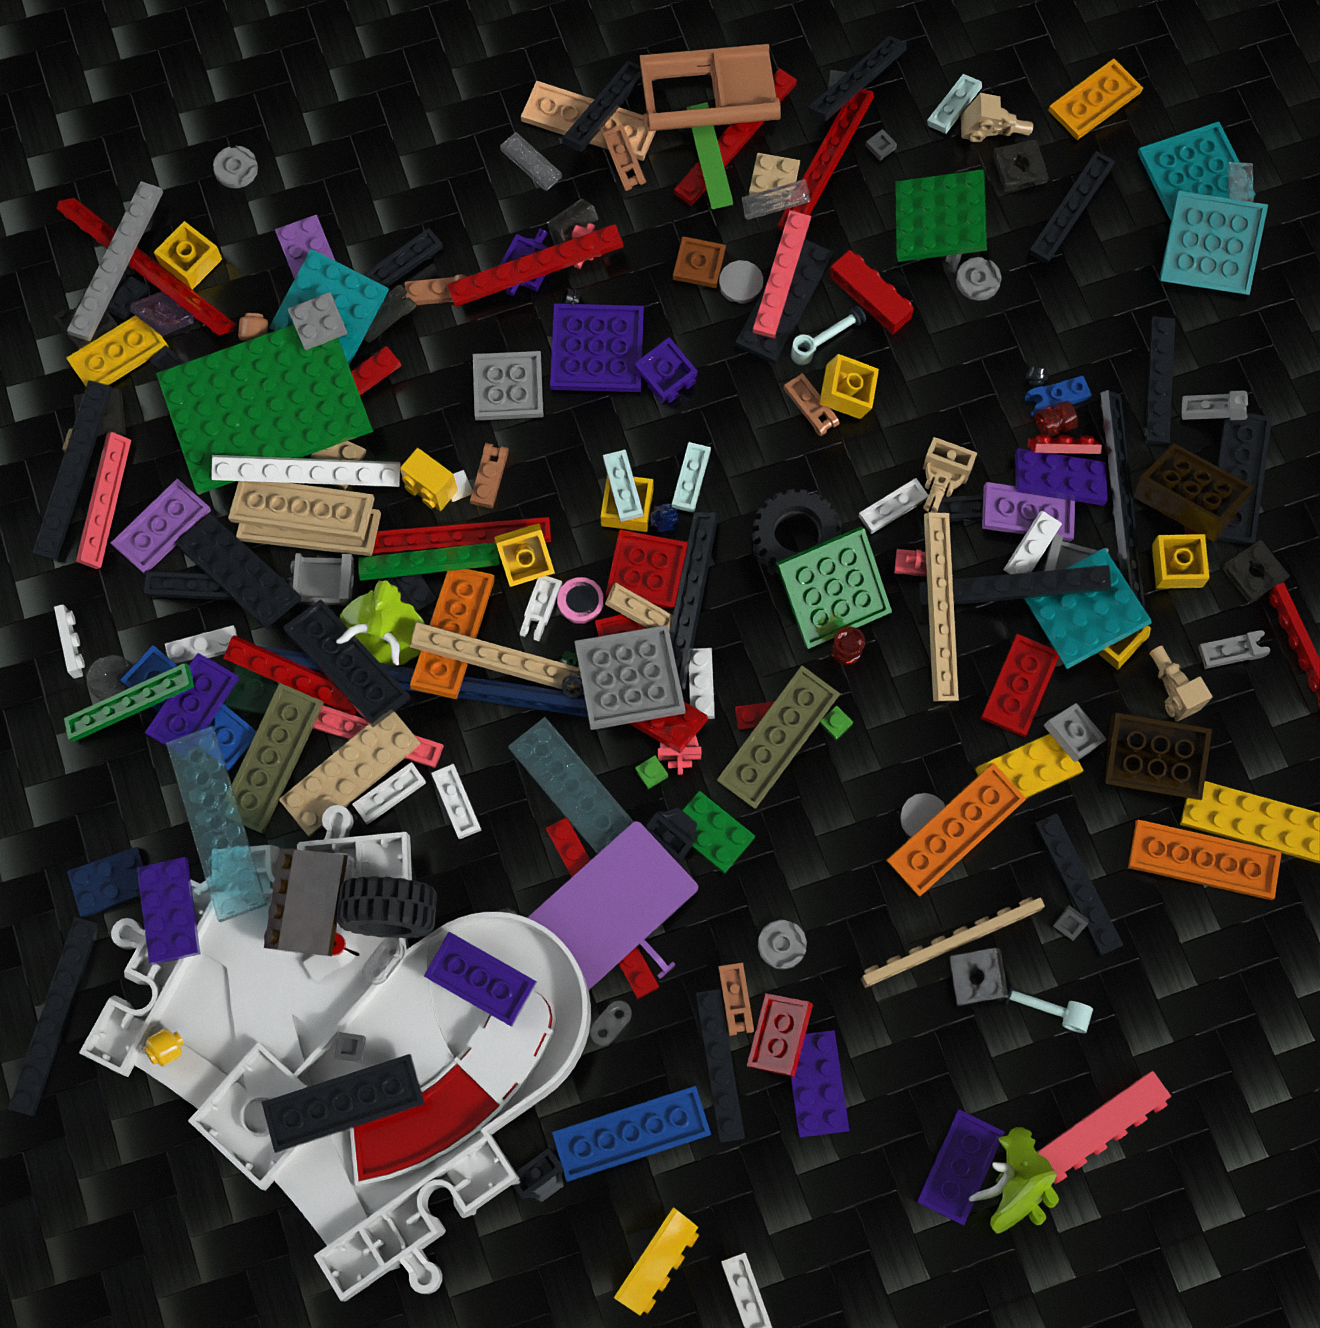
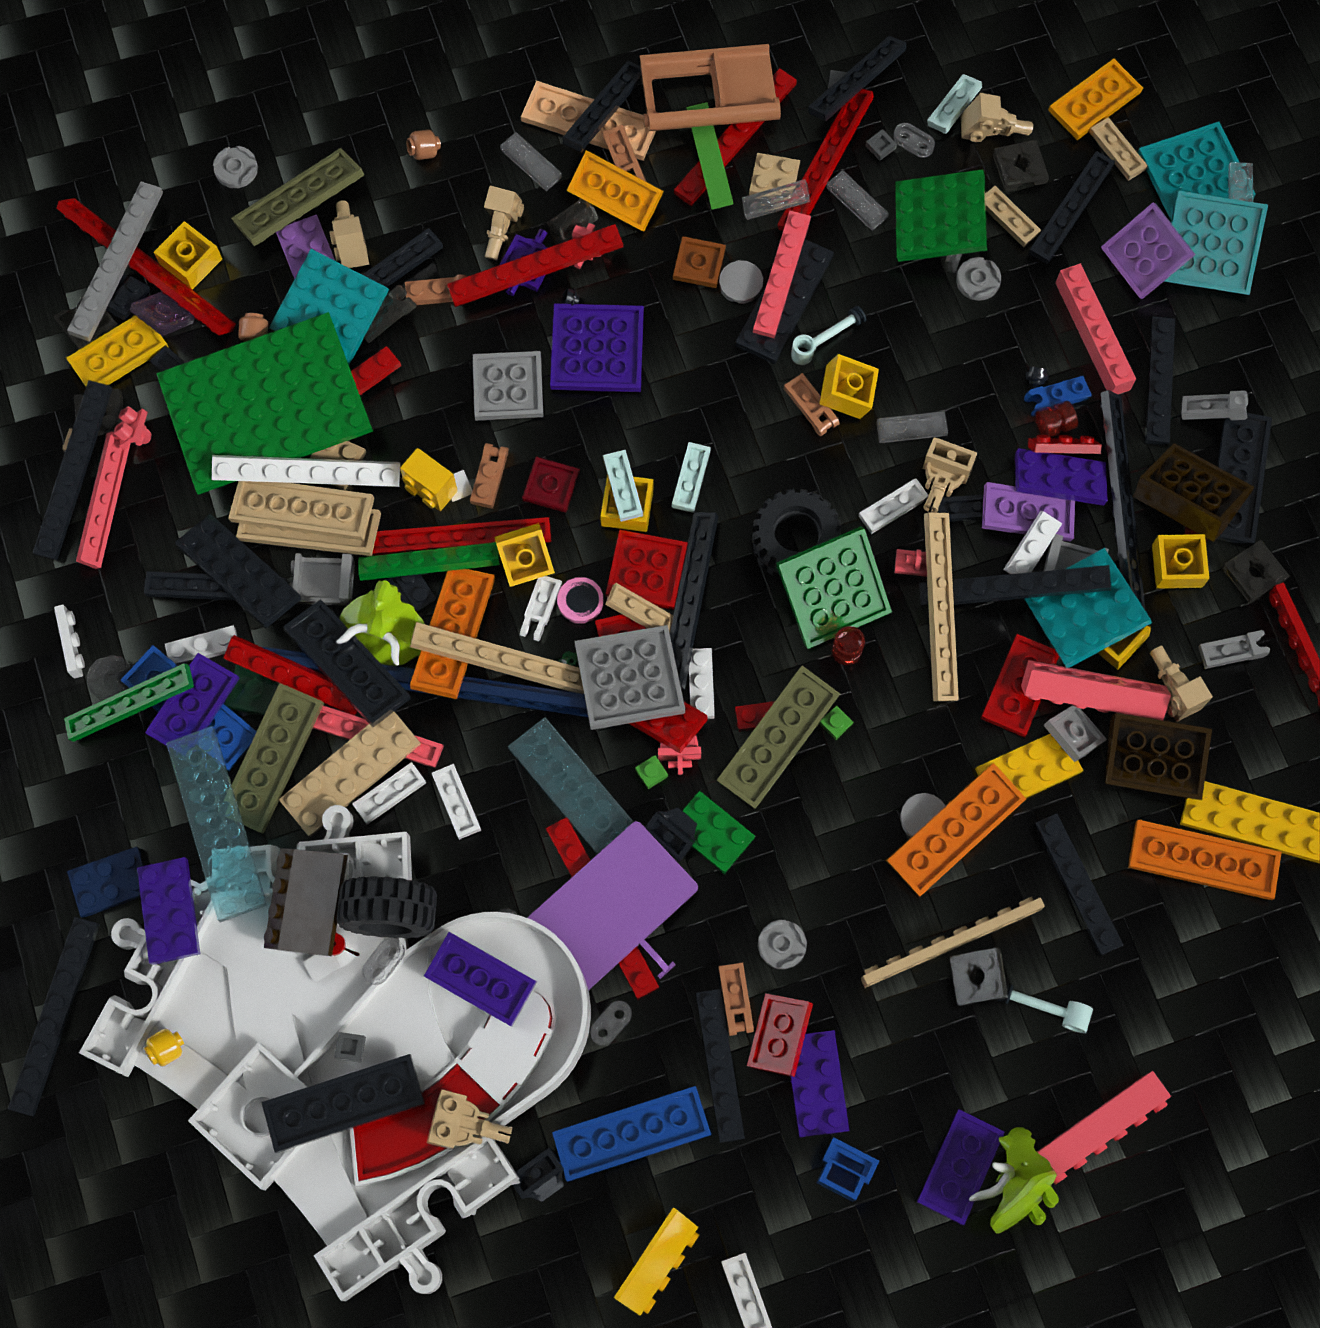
medium lavender plate [111,479,211,575] -> none
light grey plate [288,292,348,351] -> none
black bush [562,674,584,698] -> none
dark purple plate [634,337,698,403] -> none
clear blue gear [649,503,679,532] -> none
red brick [829,250,914,335] -> none
dark grey plate [1054,905,1089,941] -> none
none -> coral hips [113,406,152,450]
none -> olive plate [231,148,364,246]
none -> tan brick [330,201,369,268]
none -> nougat head [406,130,441,160]
none -> tan brick [427,1090,512,1149]
none -> tan brick [484,186,524,261]
none -> dark red tile [522,457,580,513]
none -> light orange plate [567,150,664,231]
none -> blue plate [816,1137,879,1202]
none -> clear plate [826,170,889,230]
none -> clear plate [876,411,948,443]
none -> clear plate [893,123,935,157]
none -> tan plate [985,186,1041,247]
none -> coral brick [1021,660,1171,721]
none -> coral brick [1055,263,1136,394]
none -> tan plate [1089,117,1148,181]
none -> medium lavender plate [1101,202,1196,299]

